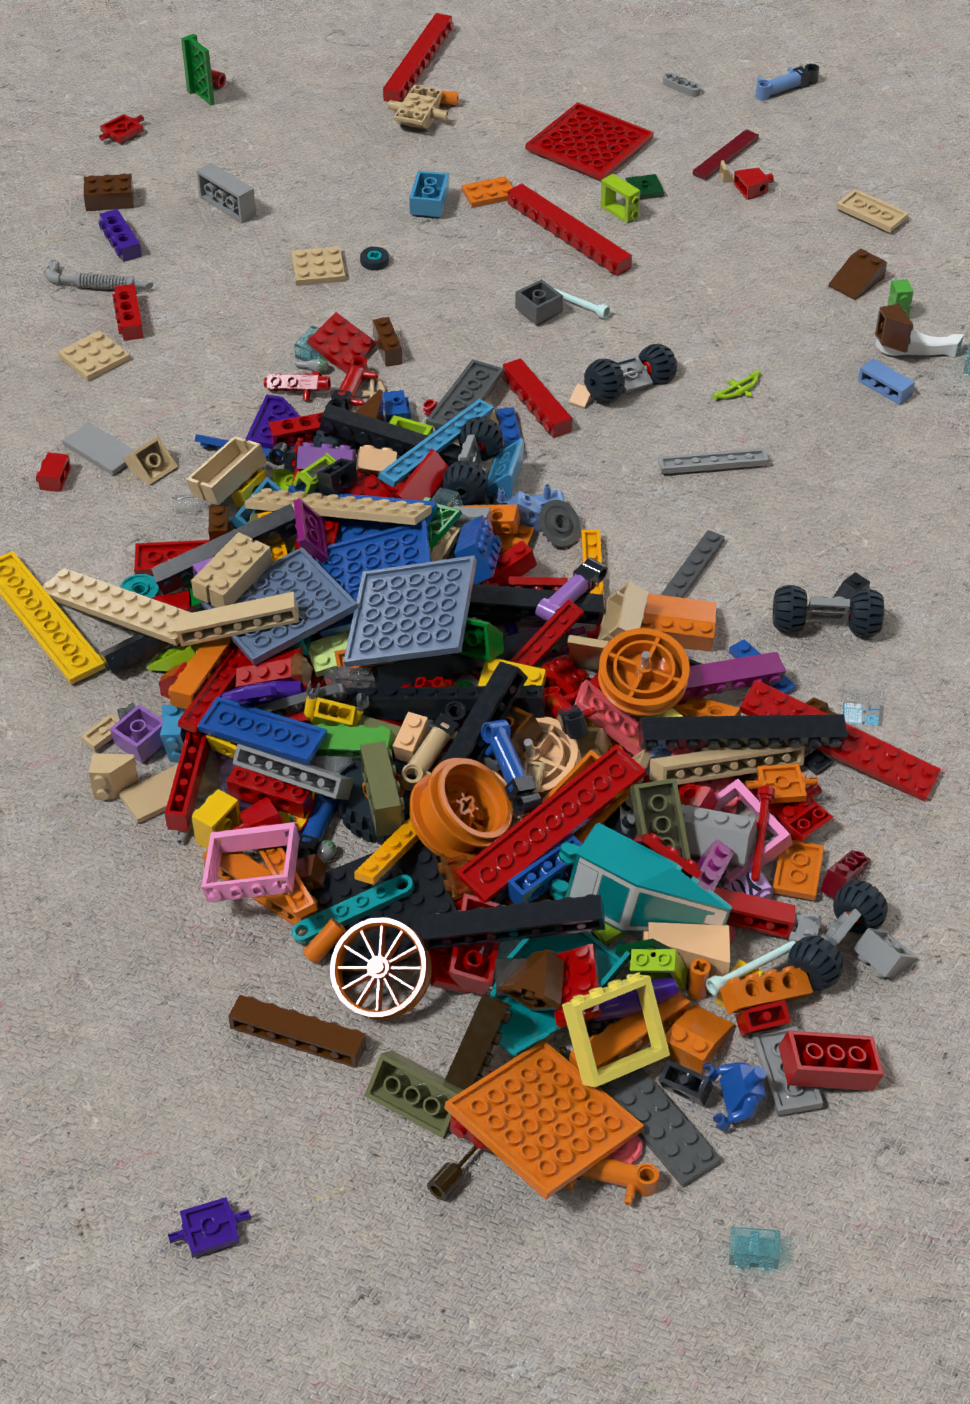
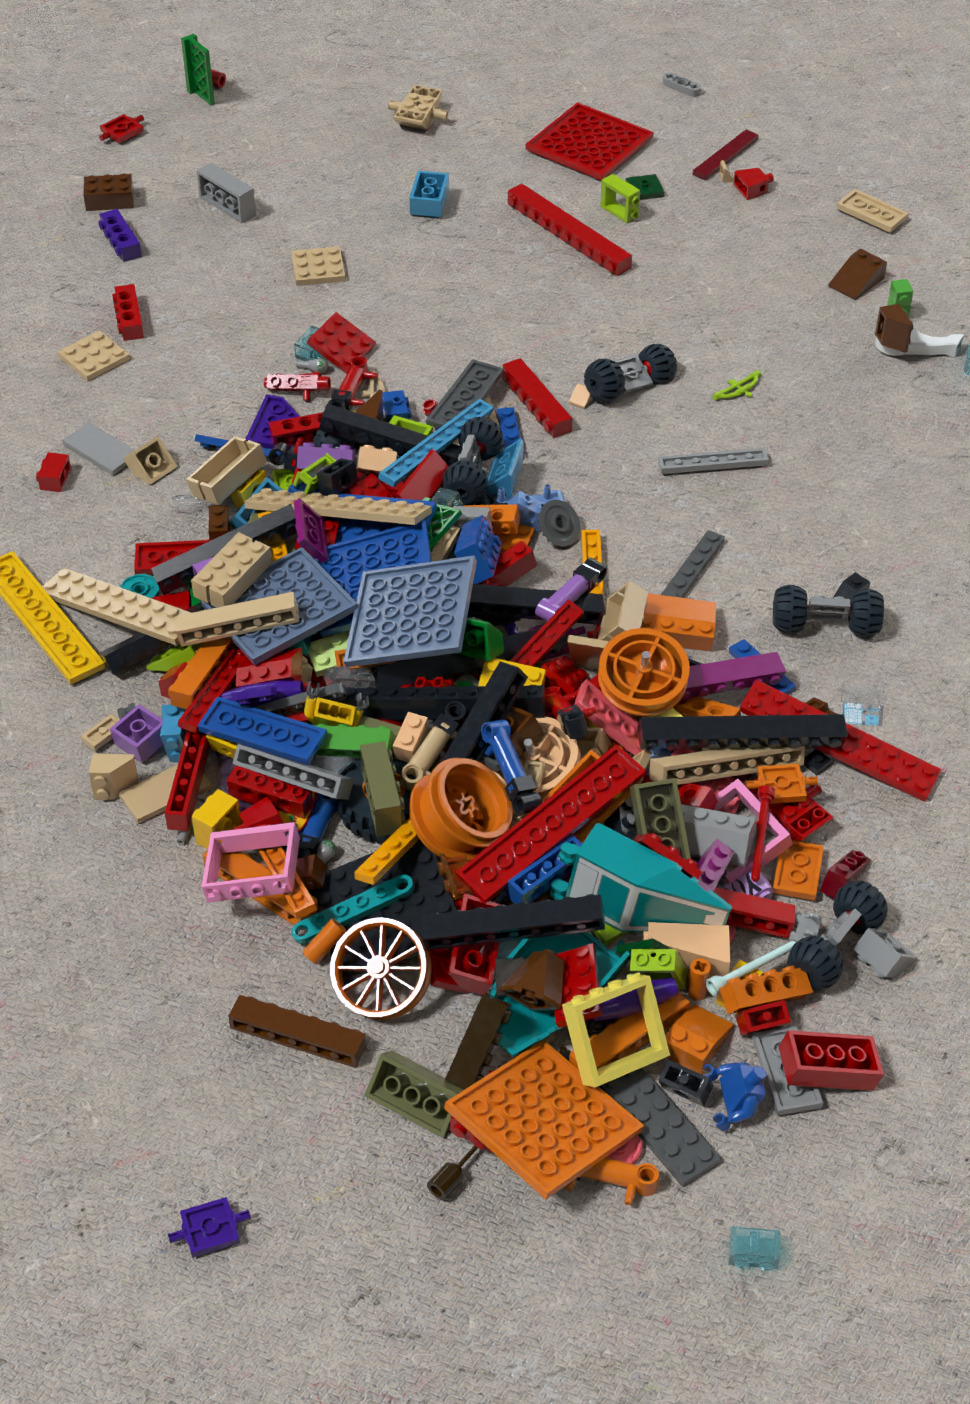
light grey piece [44,259,154,290] -> none
black bush [360,247,389,270] -> none
reddish brown brick [372,317,402,367] -> none
red brick [383,13,454,102] -> none
orange piece [440,91,459,106] -> none
orange plate [462,176,513,208] -> none
red plate [509,576,568,591] -> none
dark grey brick [515,279,563,324] -> none
light aqua piece [554,288,610,319] -> none
medium blue piece [755,63,819,101] -> none
medium blue brick [858,359,915,405] -> none

